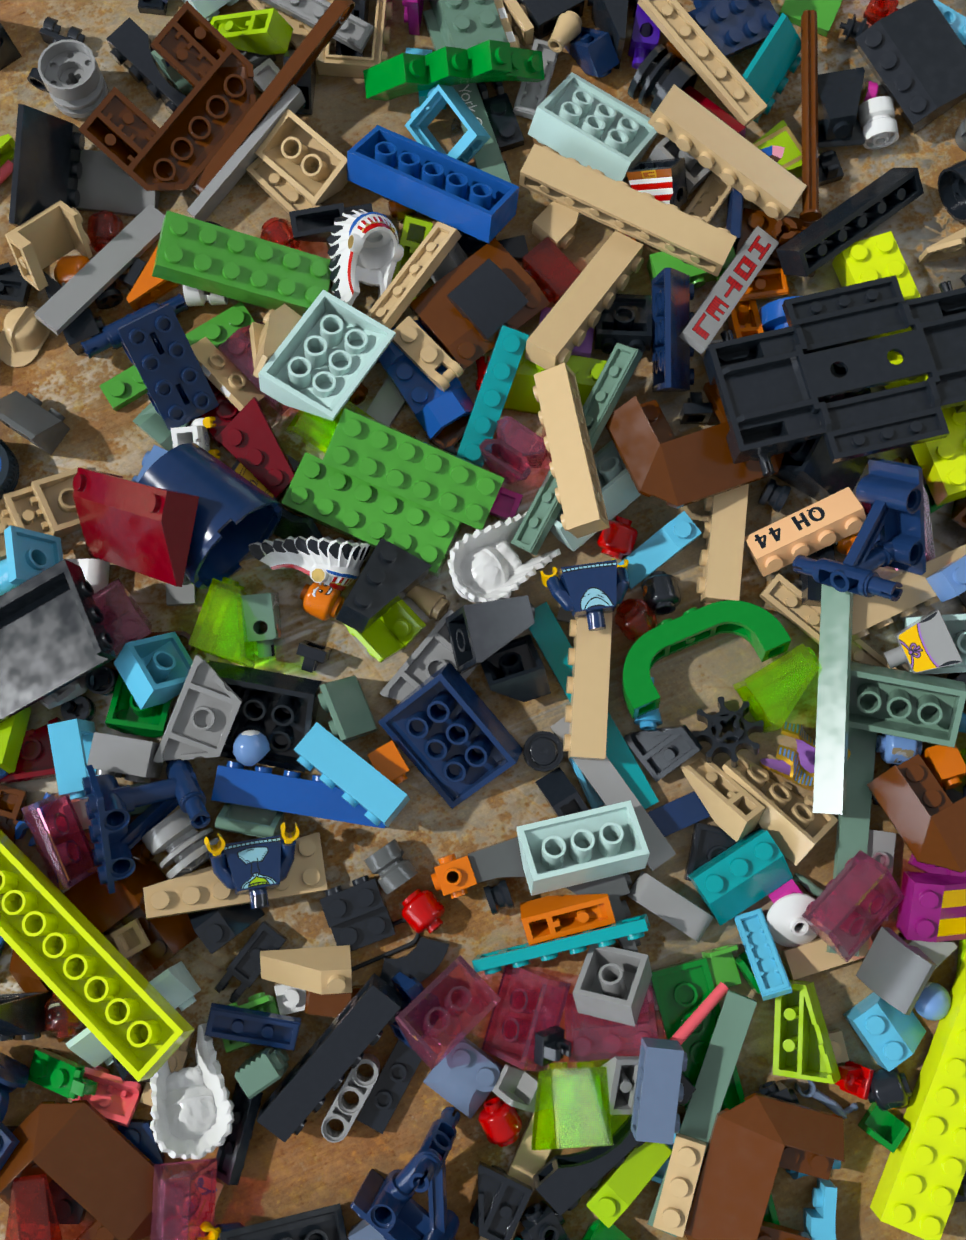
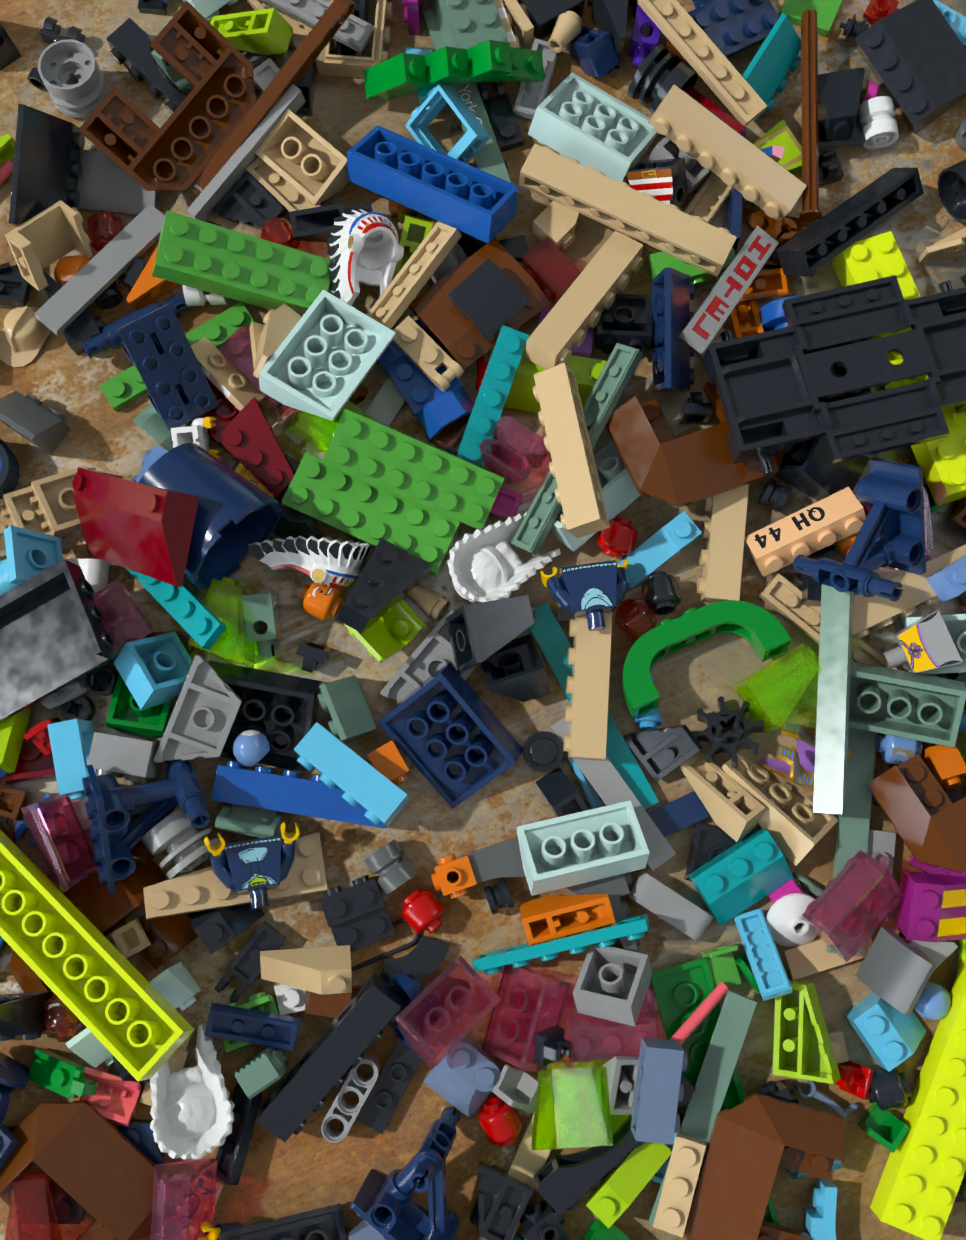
none -> red brick [23,719,57,756]
none -> teal plate [126,568,227,650]
none -> black wing [211,172,287,232]

